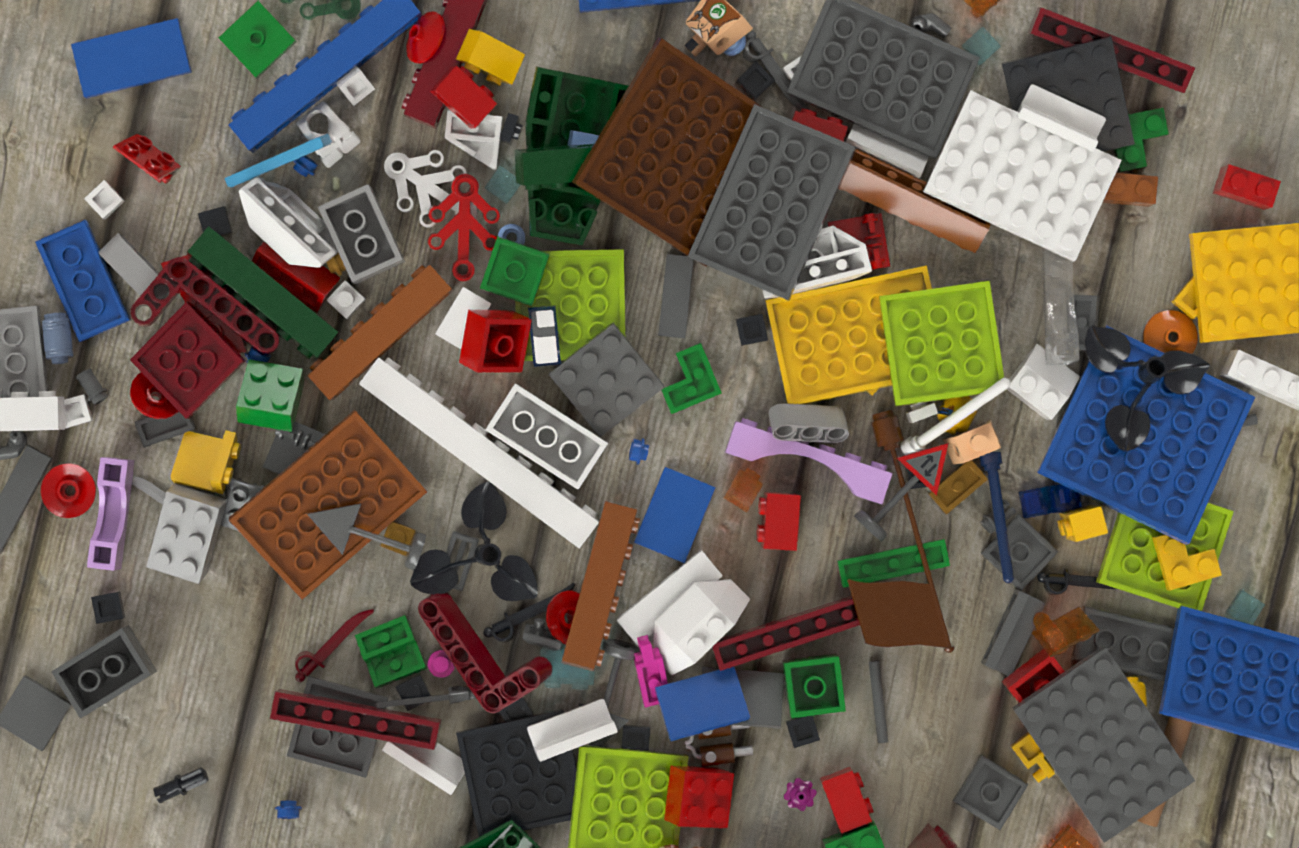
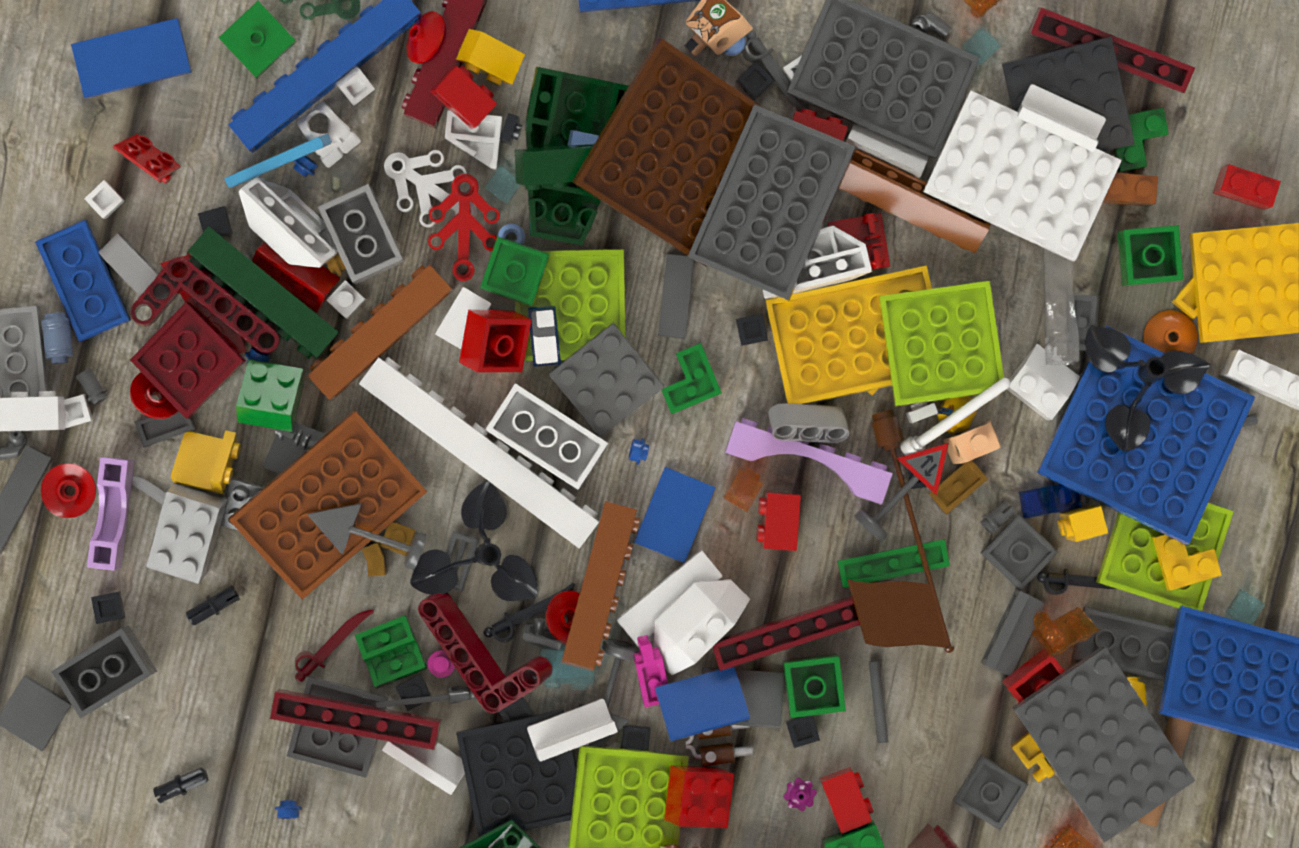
dark blue piece [980,452,1014,583] -> none
none -> black axle [186,585,240,625]
none -> pearl gold piece [362,542,387,577]
none -> green brick [1117,225,1183,287]

